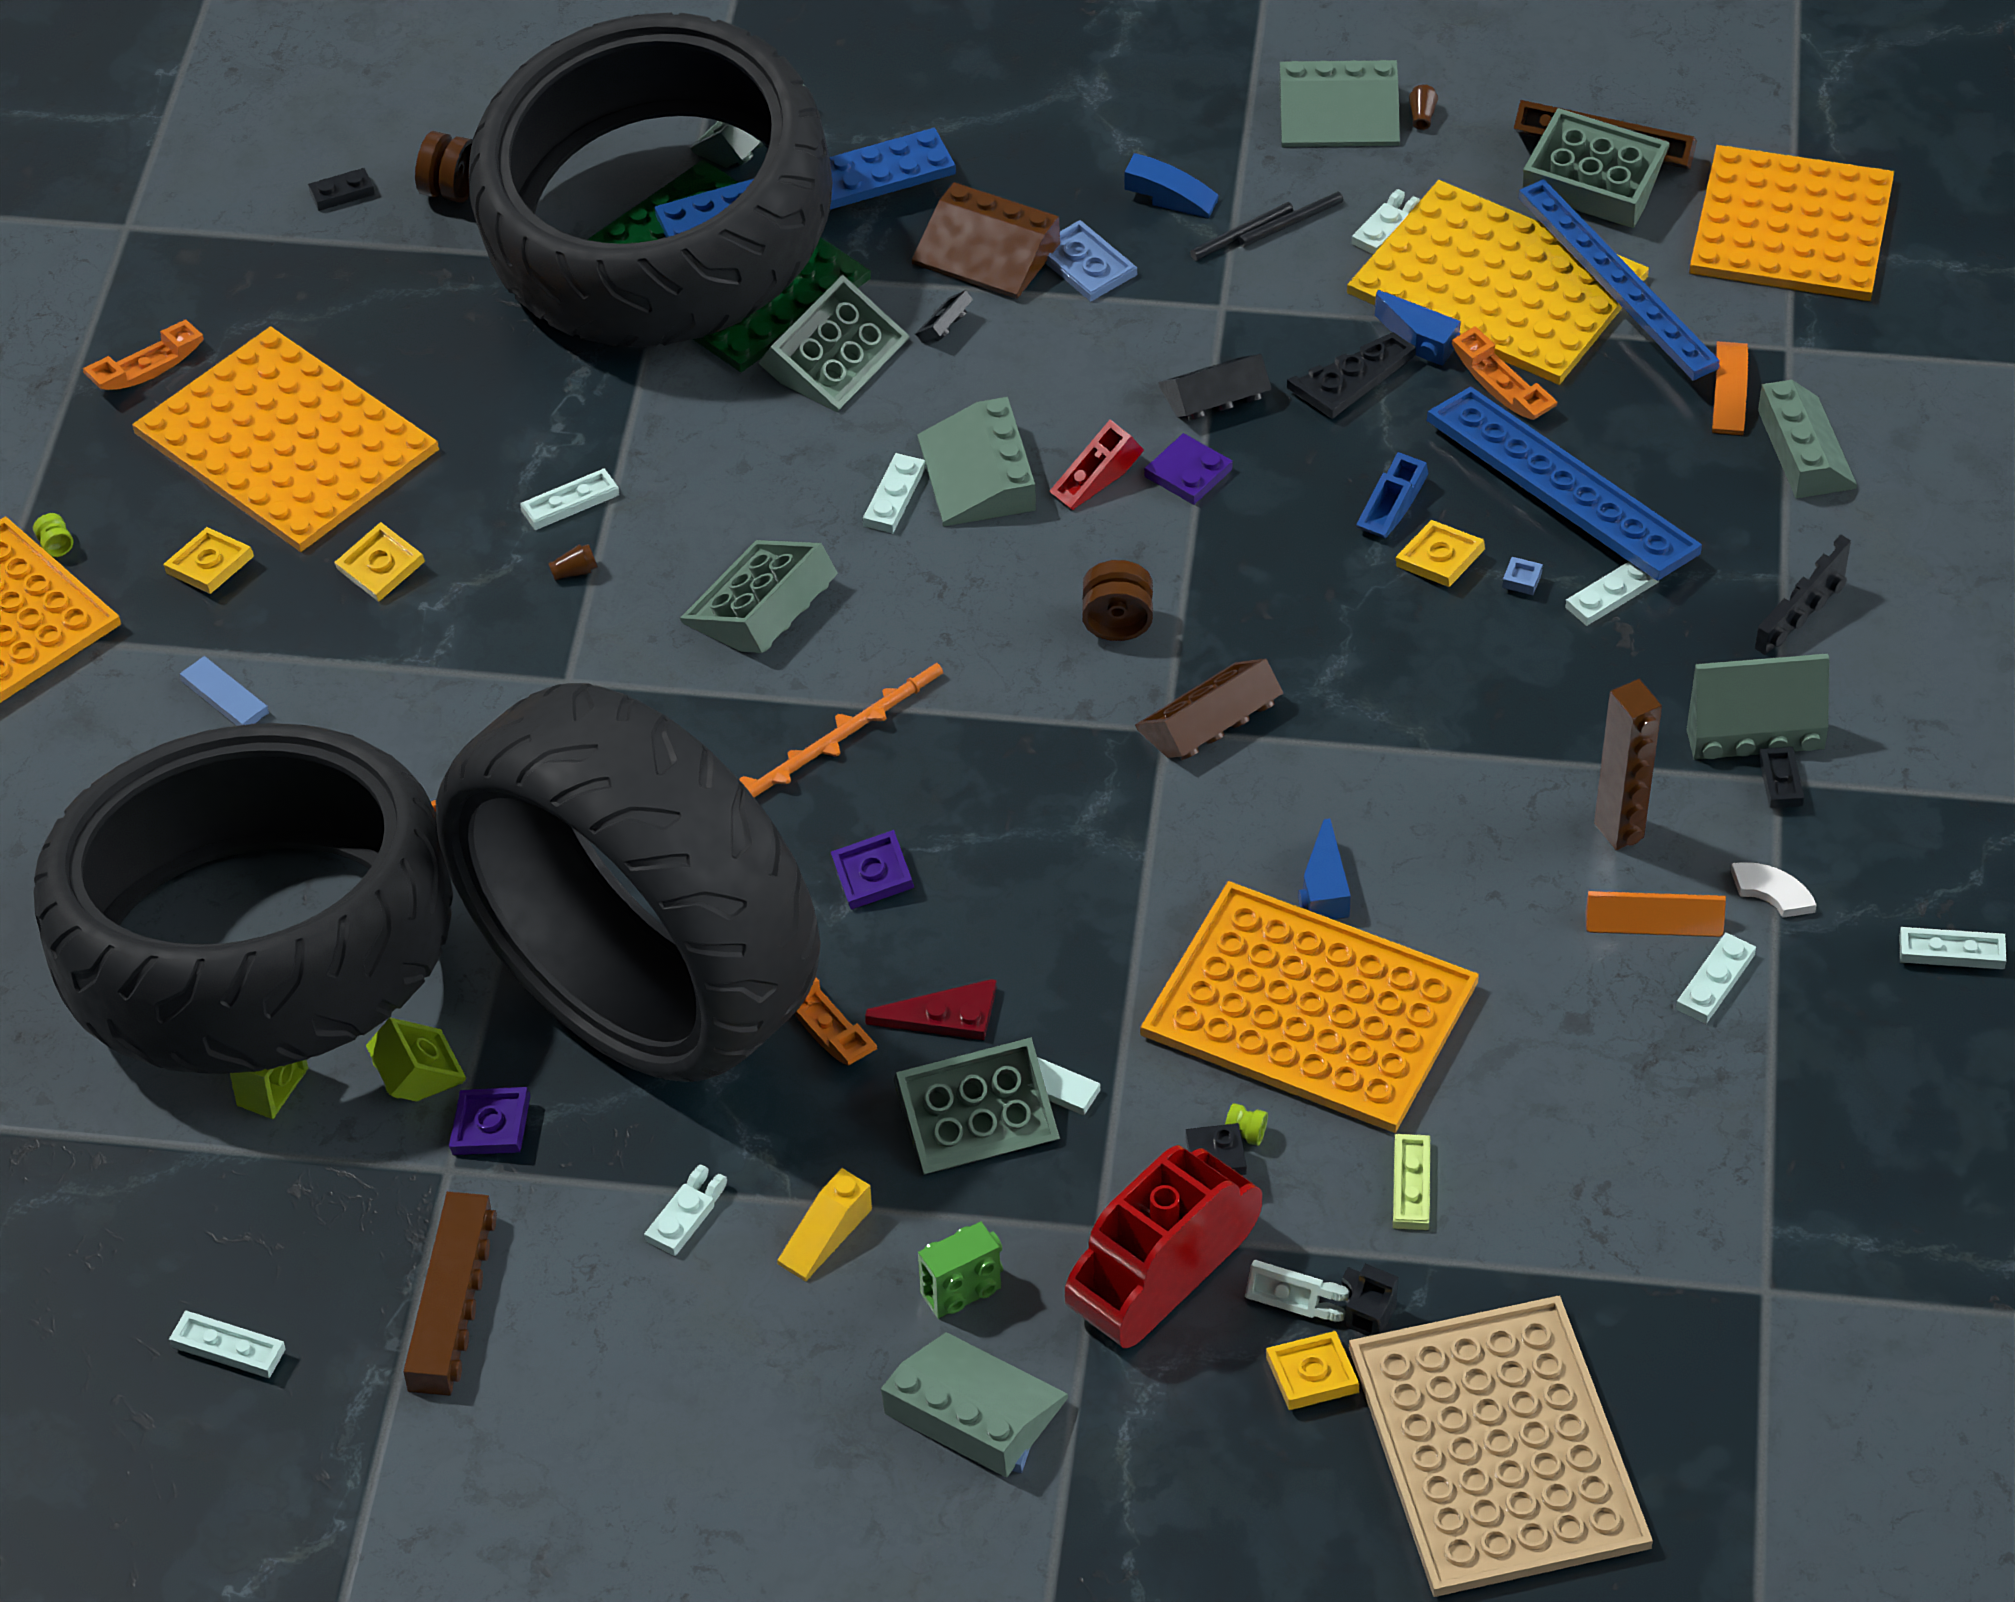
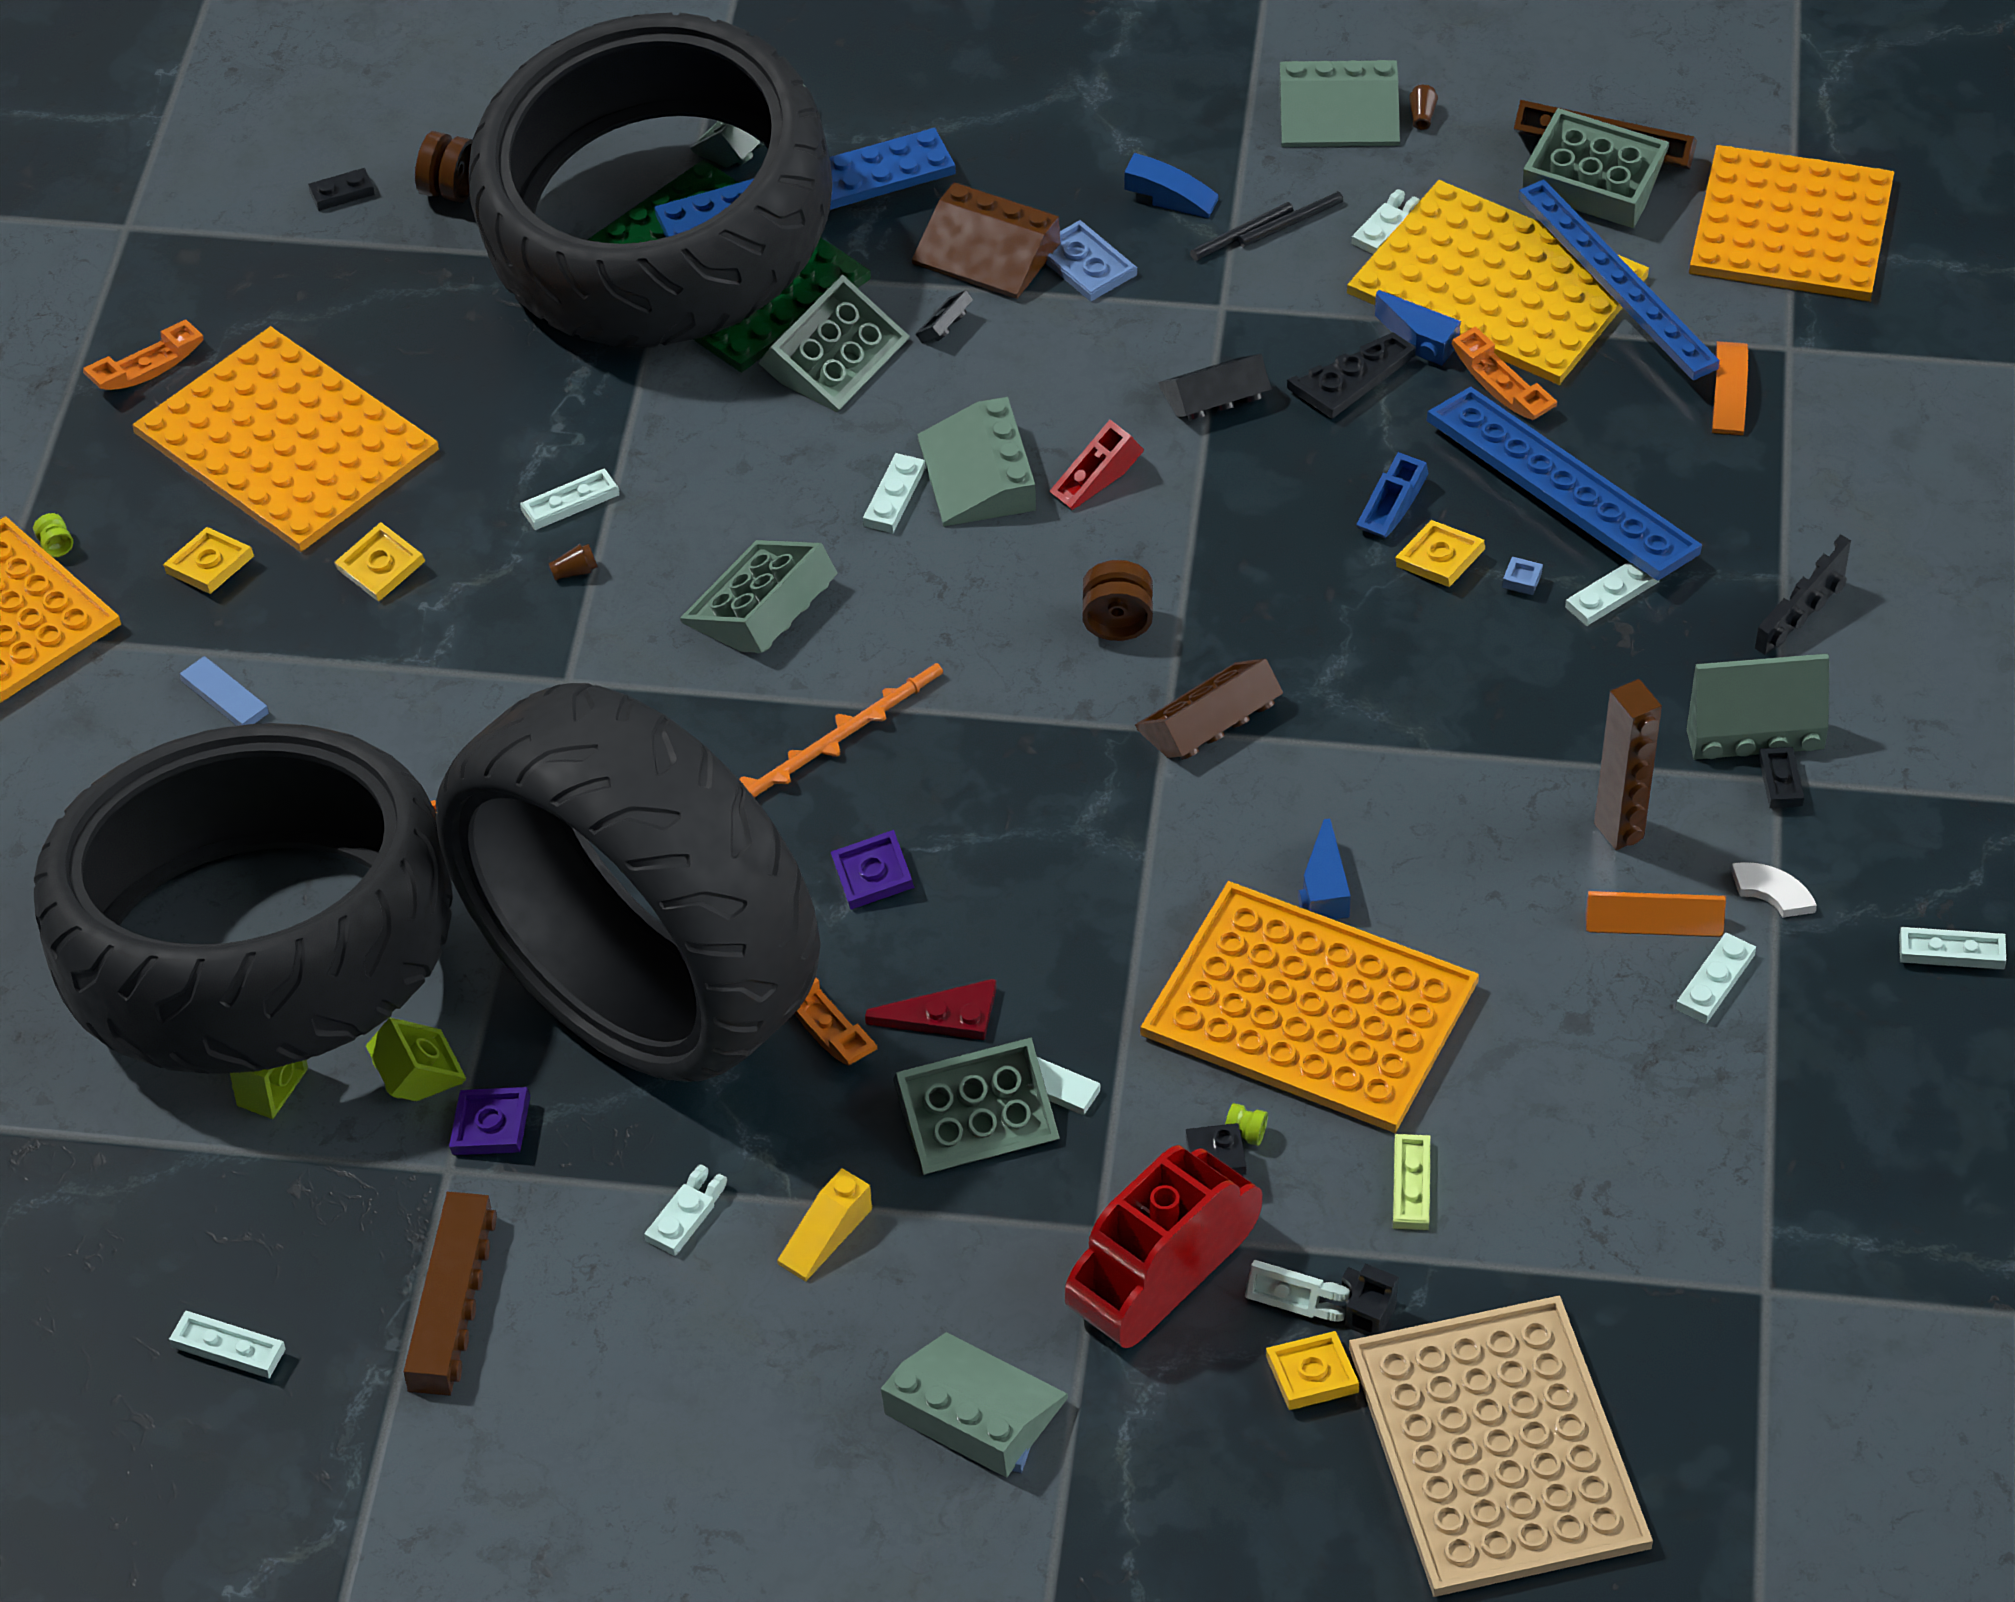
bright green brick [918,1221,1003,1319] -> none
dark purple plate [1144,433,1233,505] -> none
sand green slope [1758,379,1857,499] -> none

